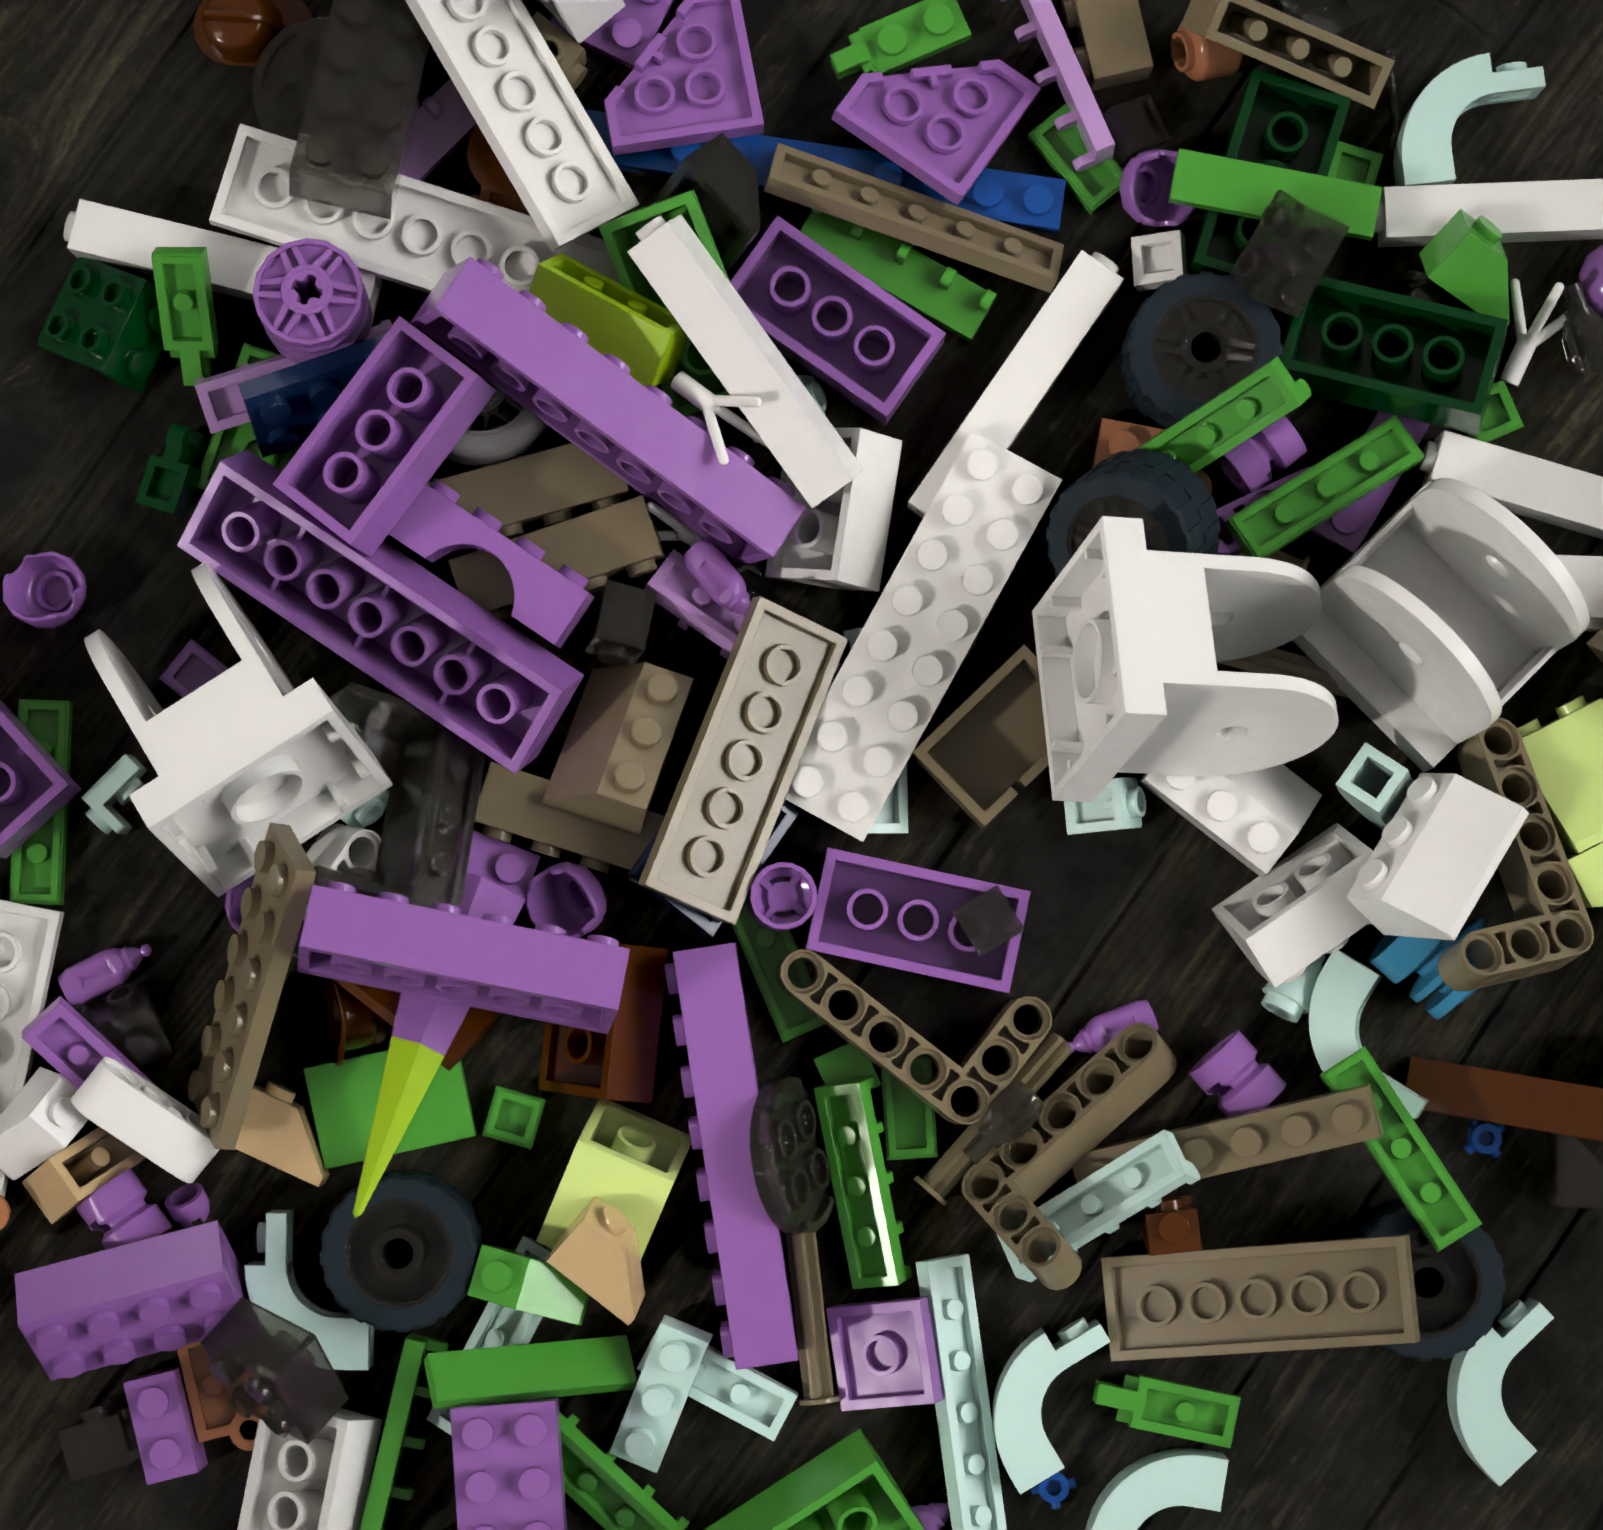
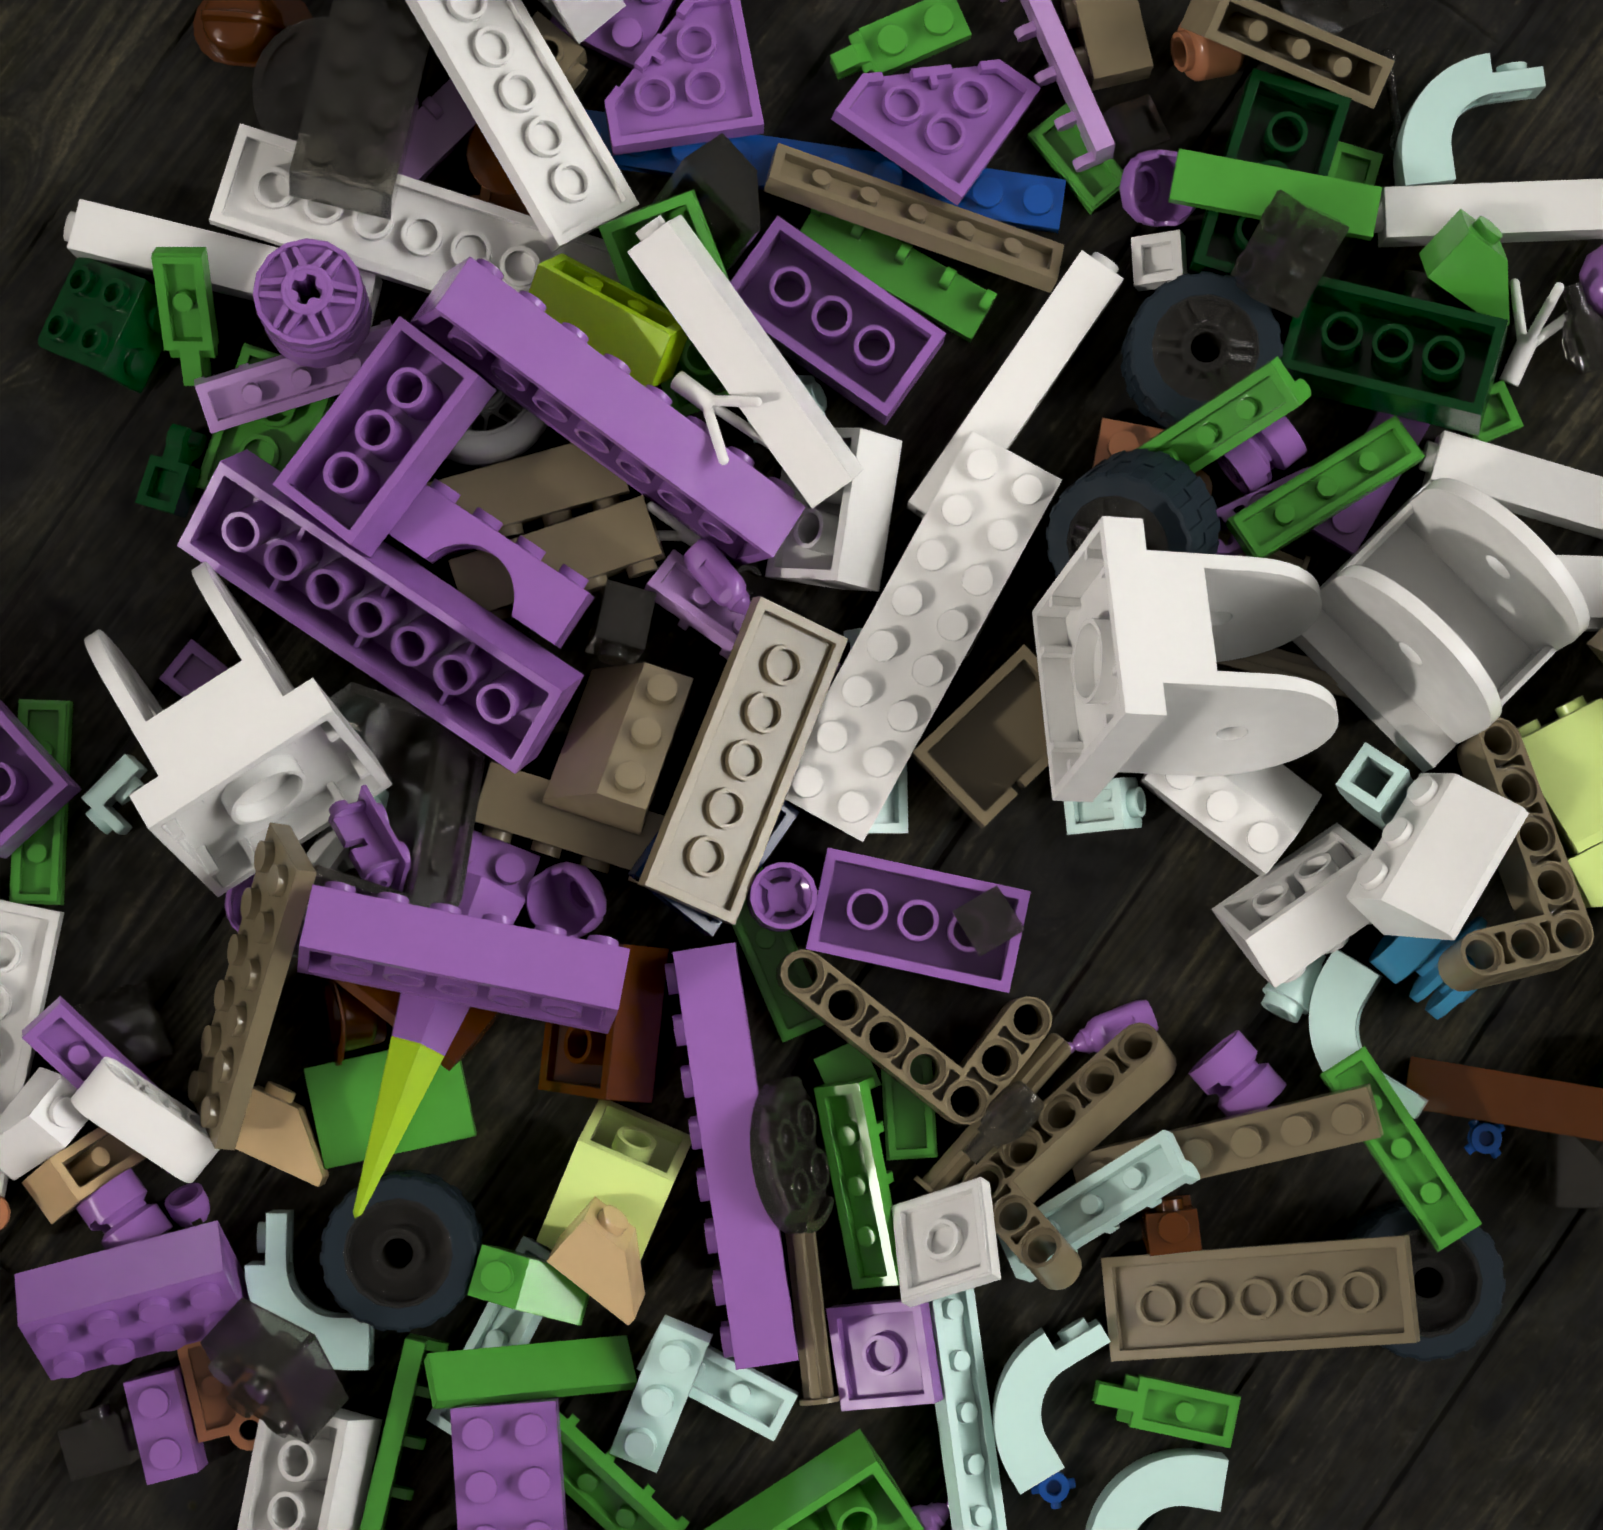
medium lavender hair [3,551,87,628] -> none
medium lavender piece [58,944,152,1005] -> none
dark blue plate [238,333,386,458] -> none
bright green tile [482,1085,547,1149] -> none
light aqua arch [1447,1298,1554,1486] -> none
none -> medium lavender hinge [328,785,411,895]
none -> white tile [891,1177,1001,1307]

